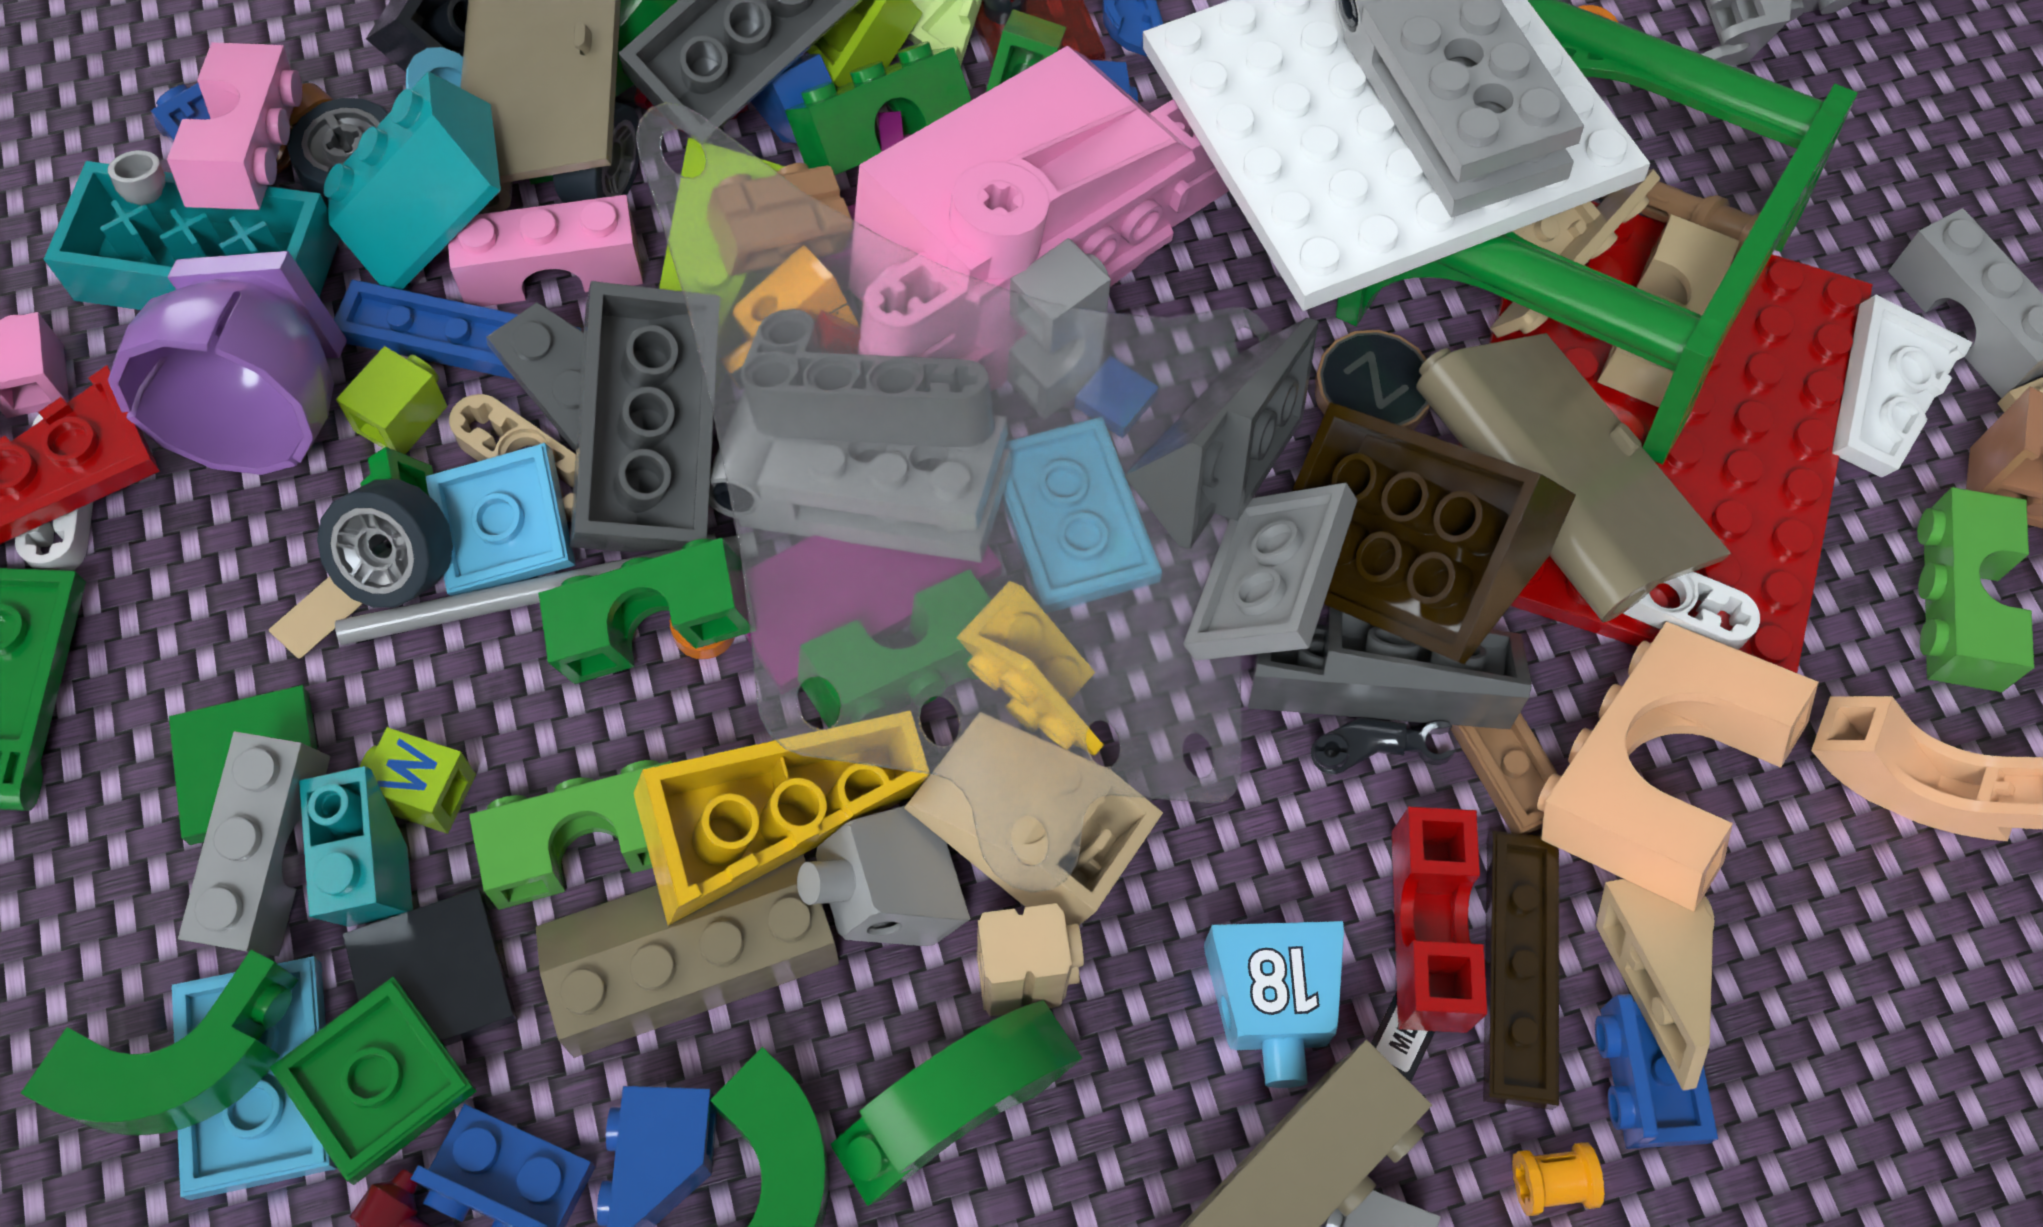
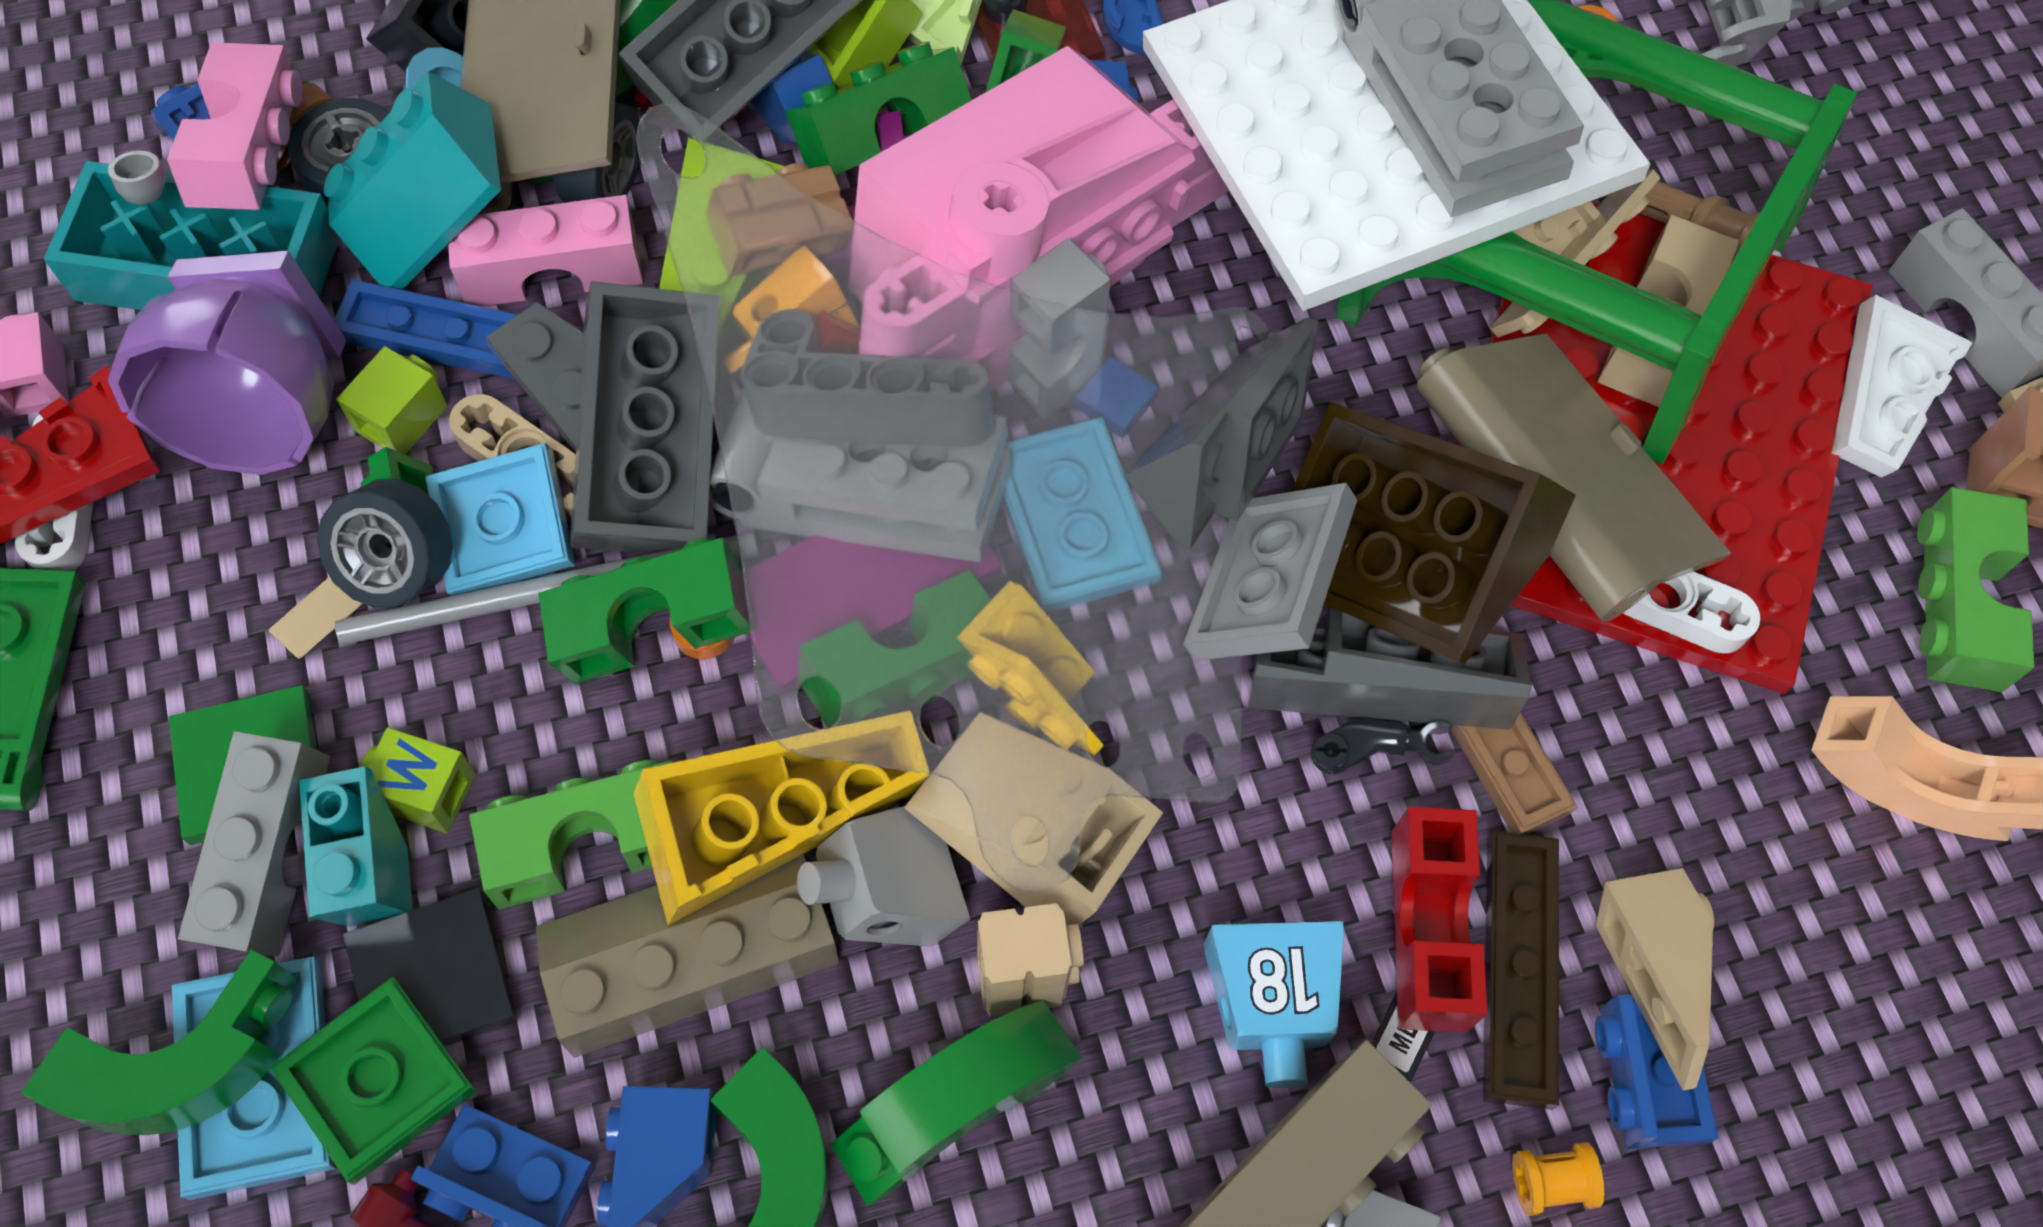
black tile [1315,330,1430,430] -> none
light nougat arch [1537,621,1818,912] -> none

